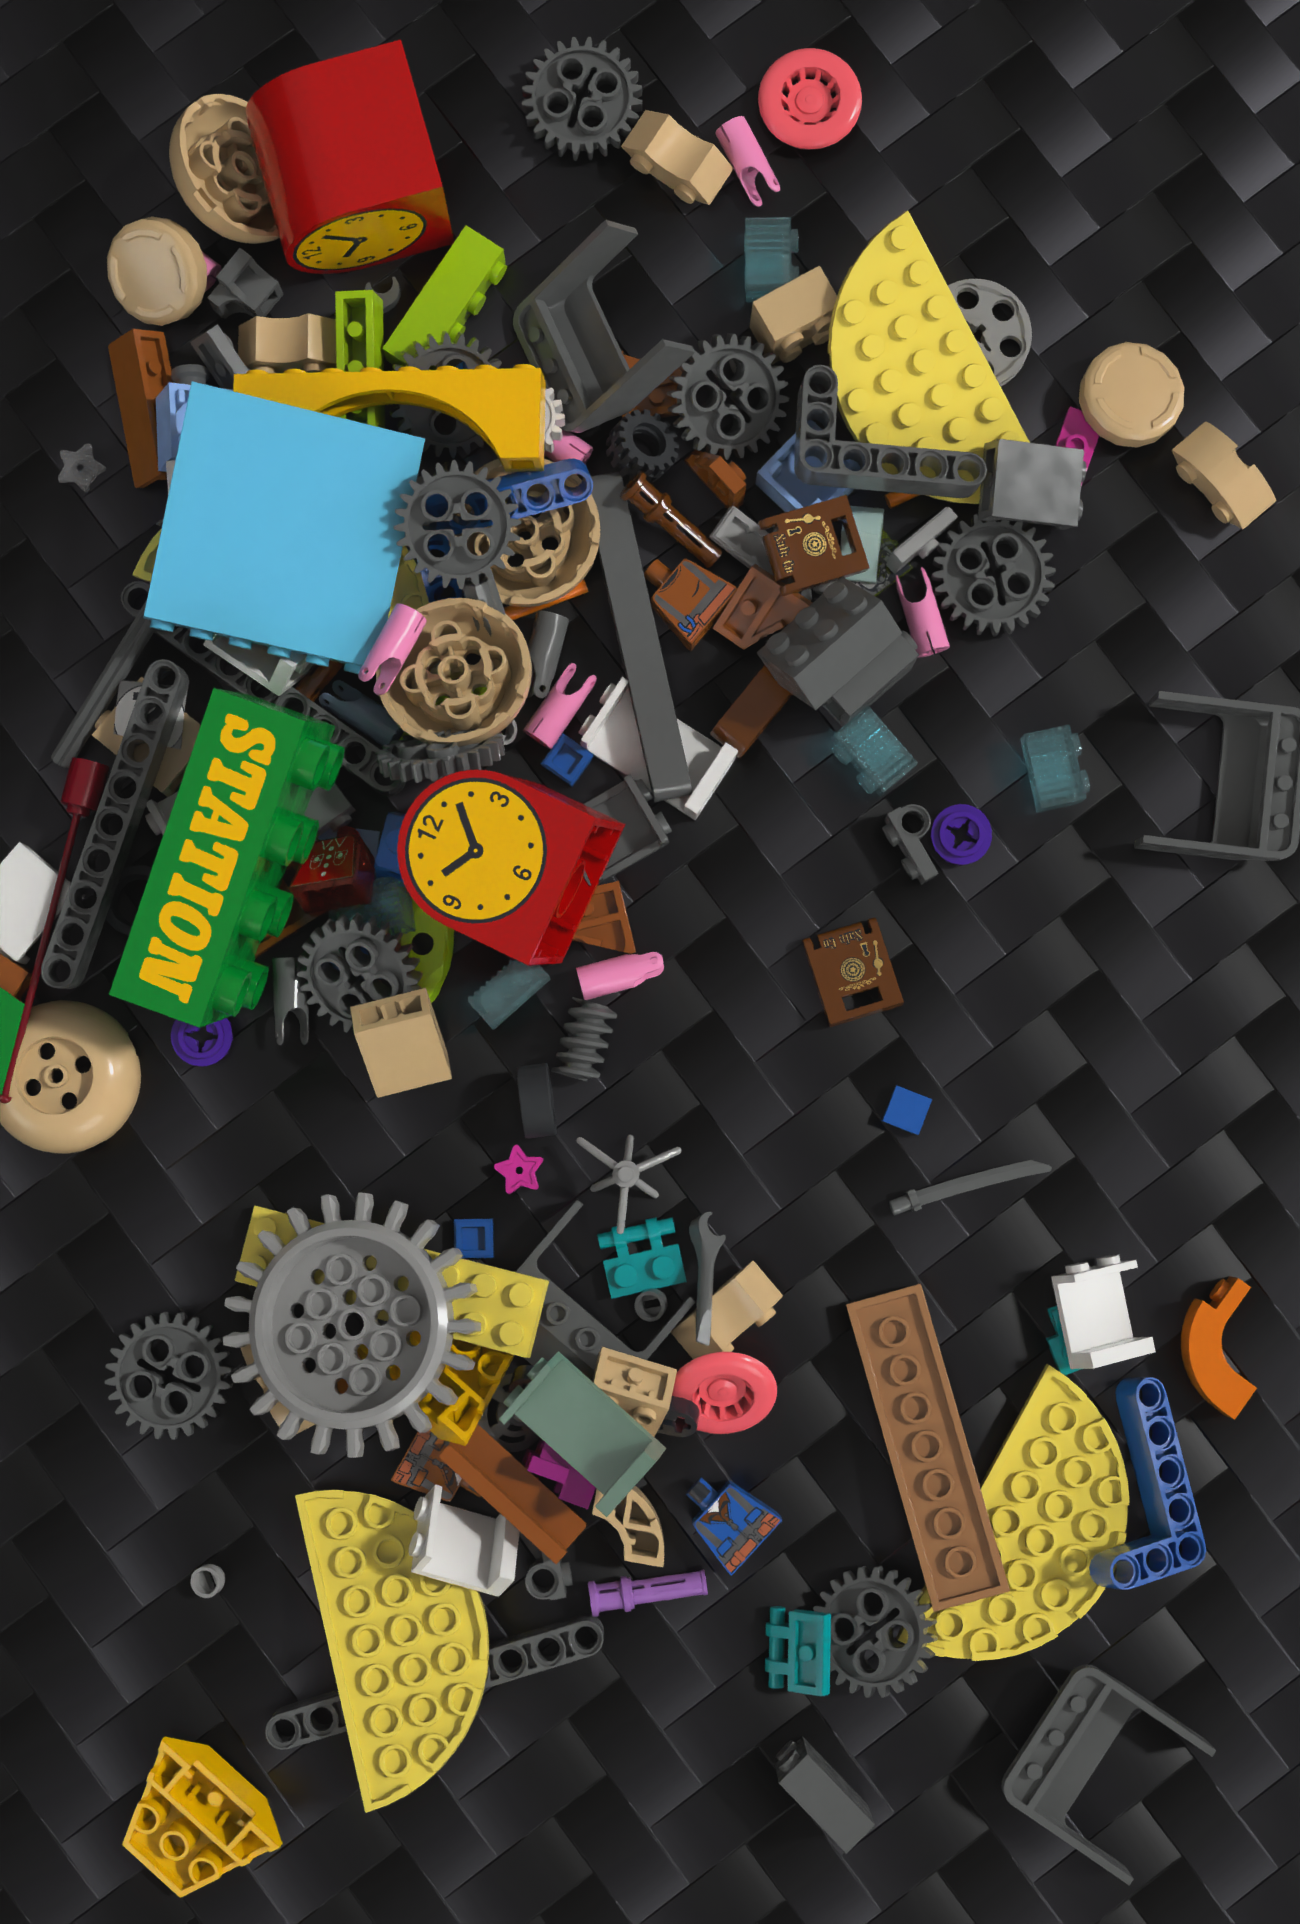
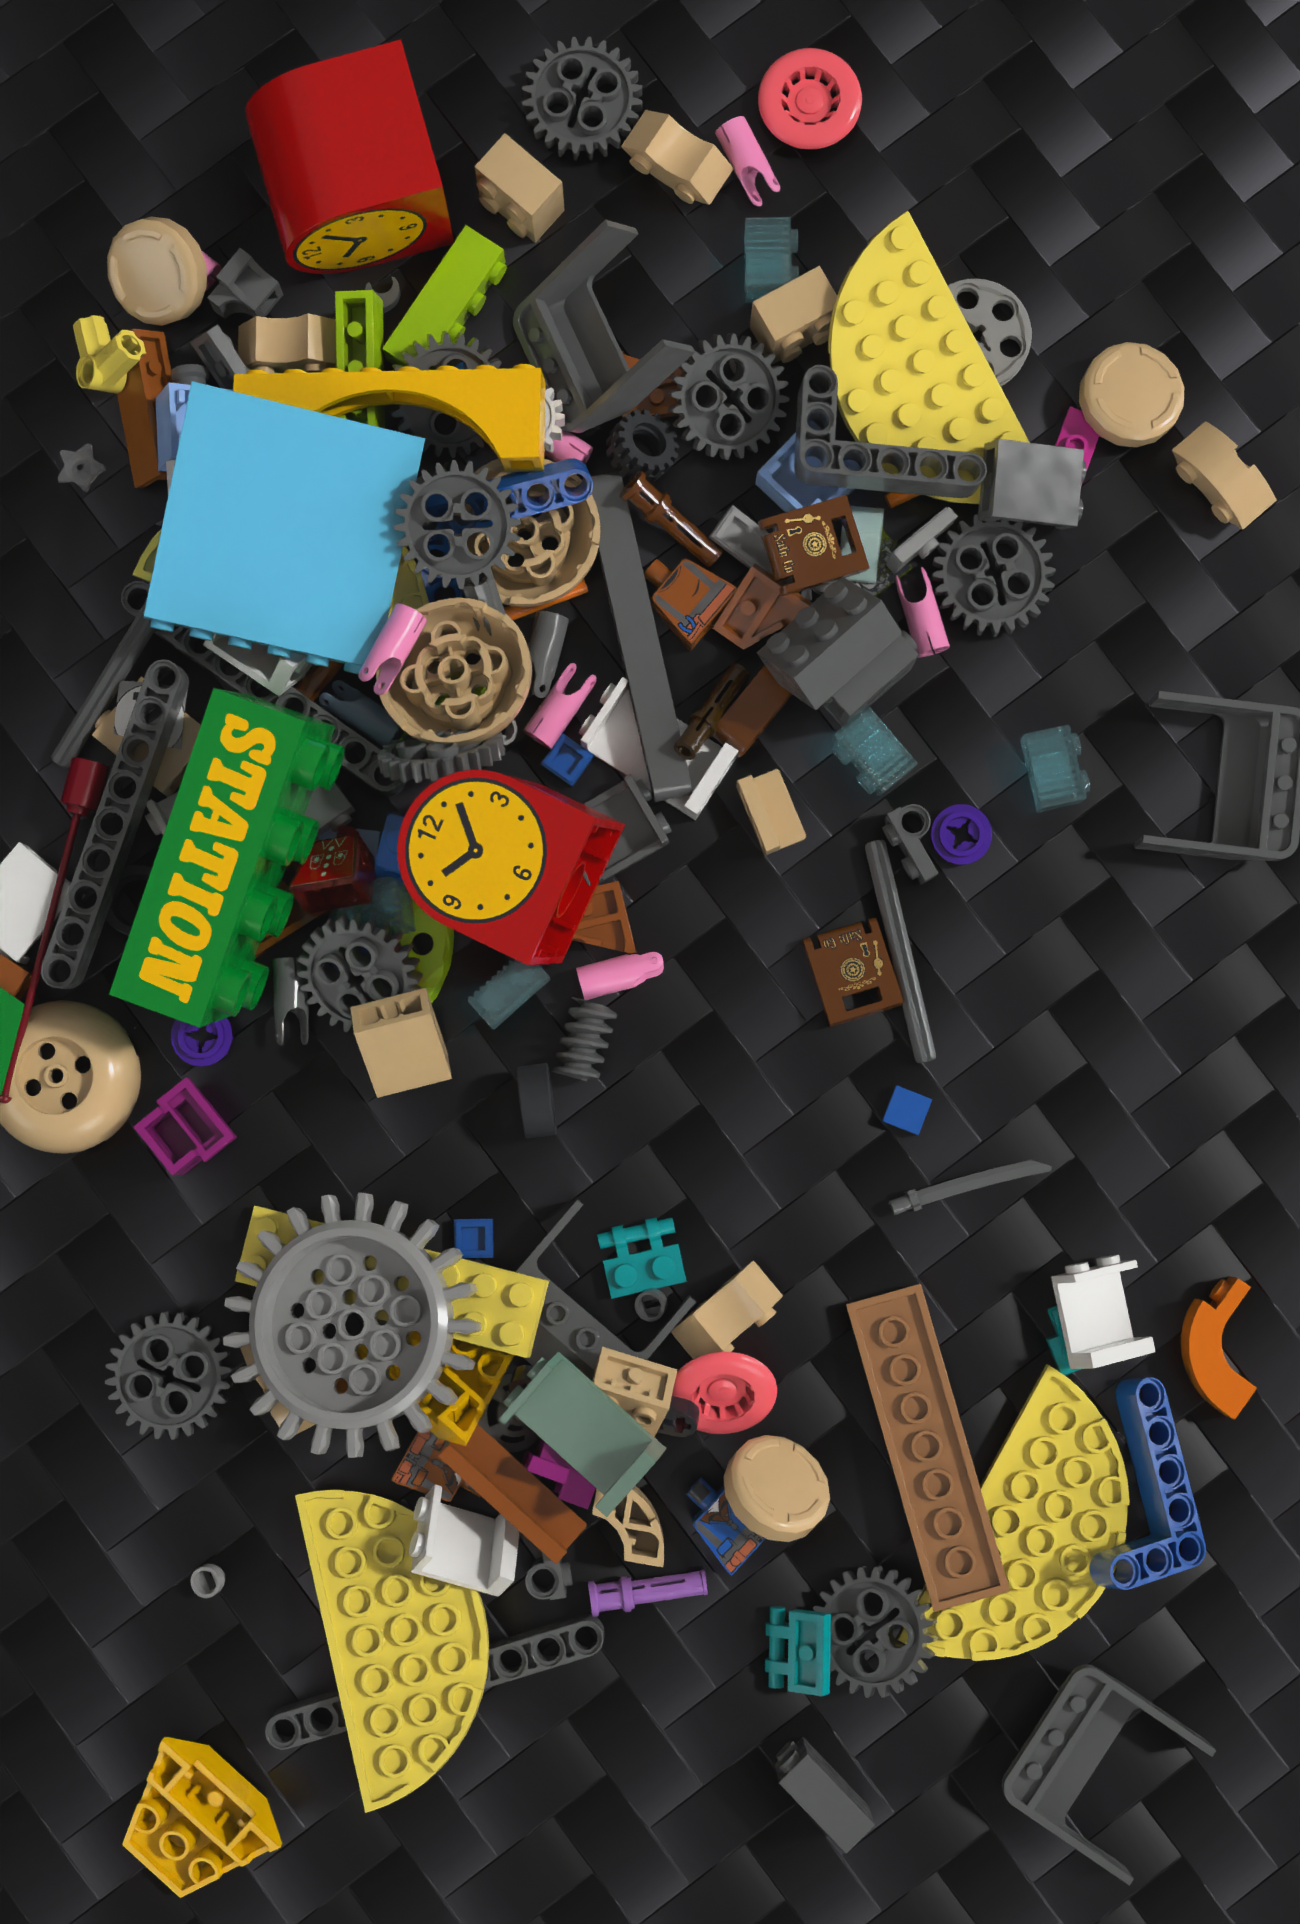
tan brick [169,94,280,244] -> none
dark pink plate [494,1144,543,1194] -> none
light grey plant [576,1135,681,1234] -> none
dark orange wing [684,450,746,509] -> none
dark grey piece [689,1212,726,1346] -> none
none -> light yellow piece [73,315,146,394]
none -> magenta plate [133,1077,237,1176]
none -> tan brick [474,133,565,243]
none -> dark brown pin [674,663,750,760]
none -> tan piece [723,1435,830,1542]
none -> tan panel [736,769,806,856]
none -> dark grey axle [865,840,936,1063]

